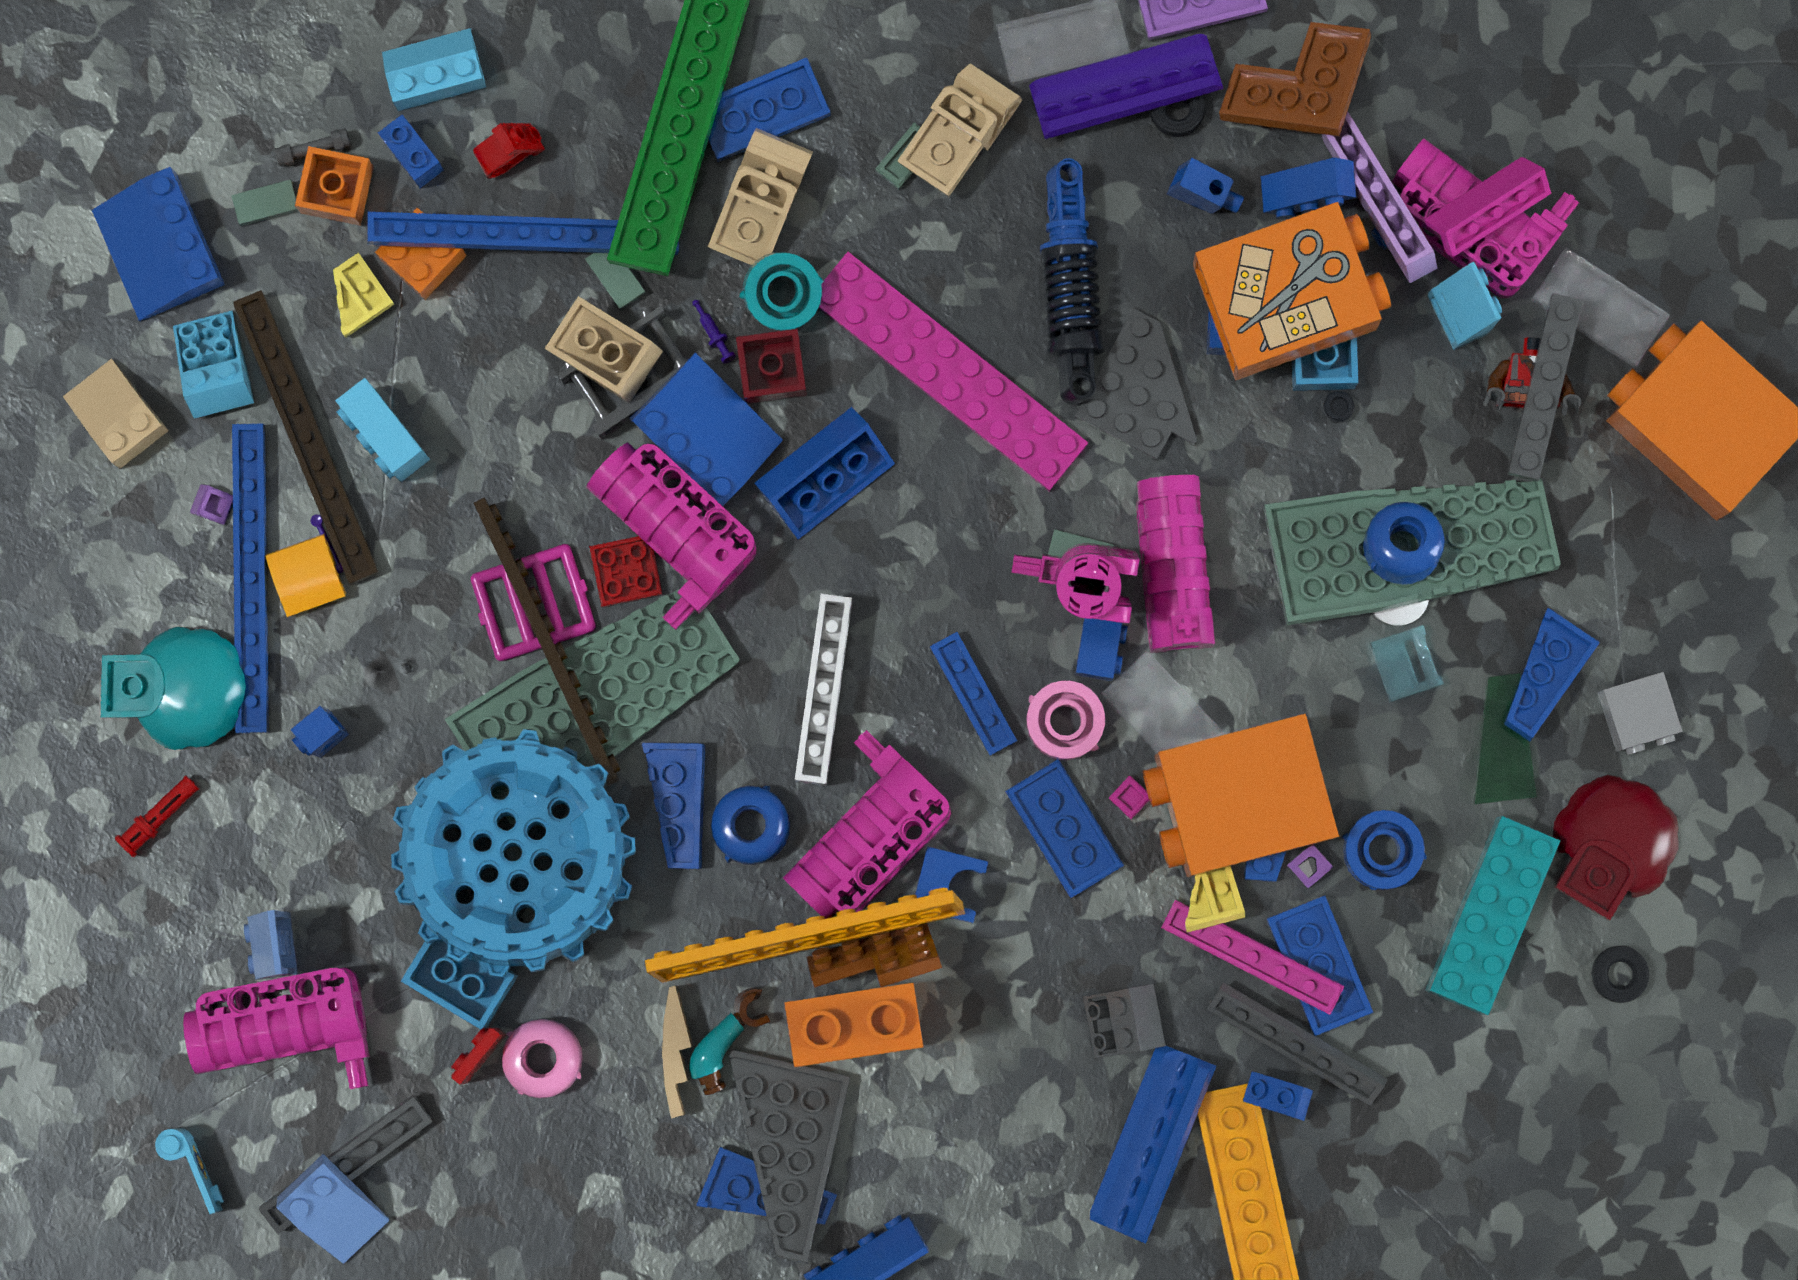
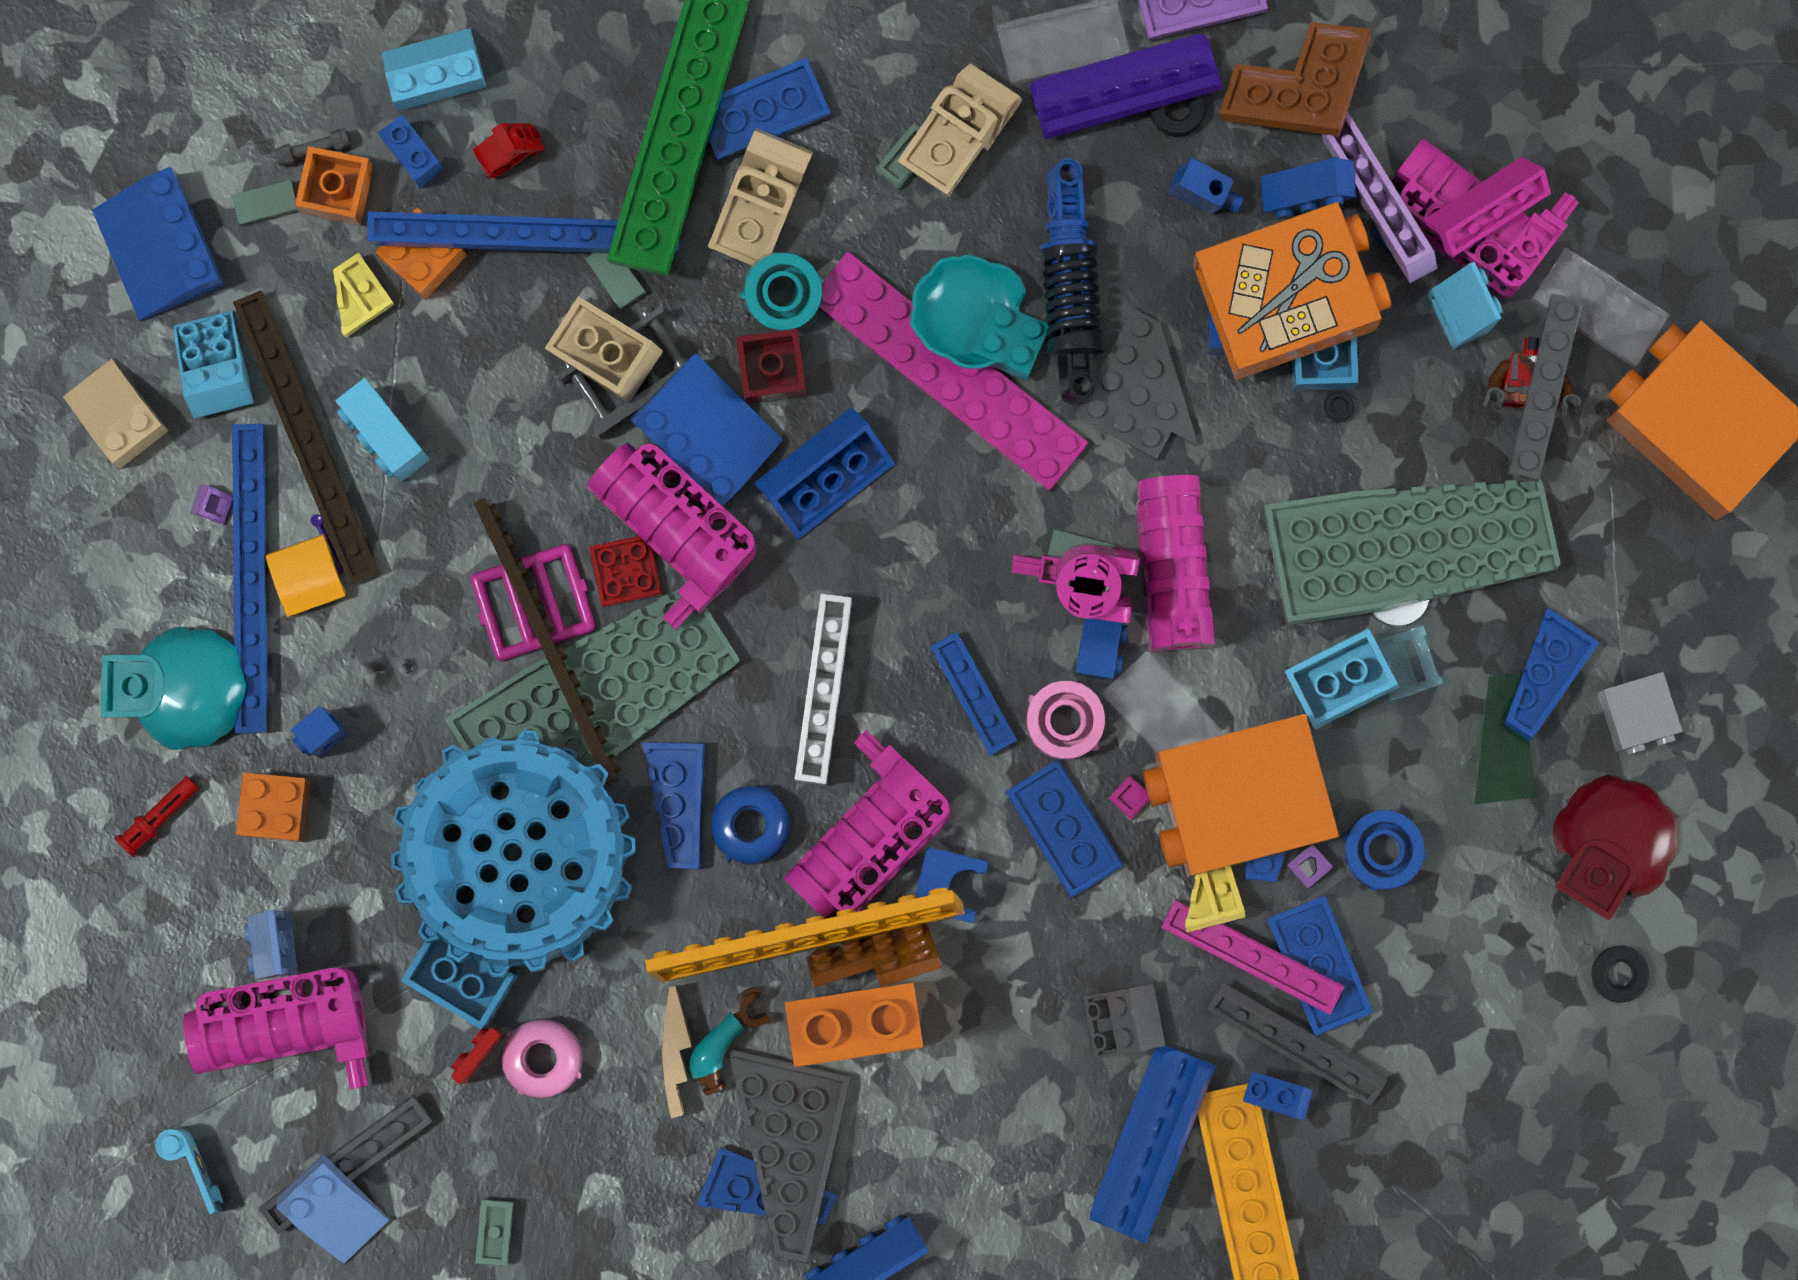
dark purple piece [692,300,736,364] -> none
blue piece [1363,502,1445,585] -> none
teal brick [1425,816,1560,1015] -> none
none -> orange brick [236,772,311,842]
none -> sand green plate [475,1199,514,1266]
none -> teal animal [910,255,1049,381]
none -> medium azure brick [1285,628,1399,730]

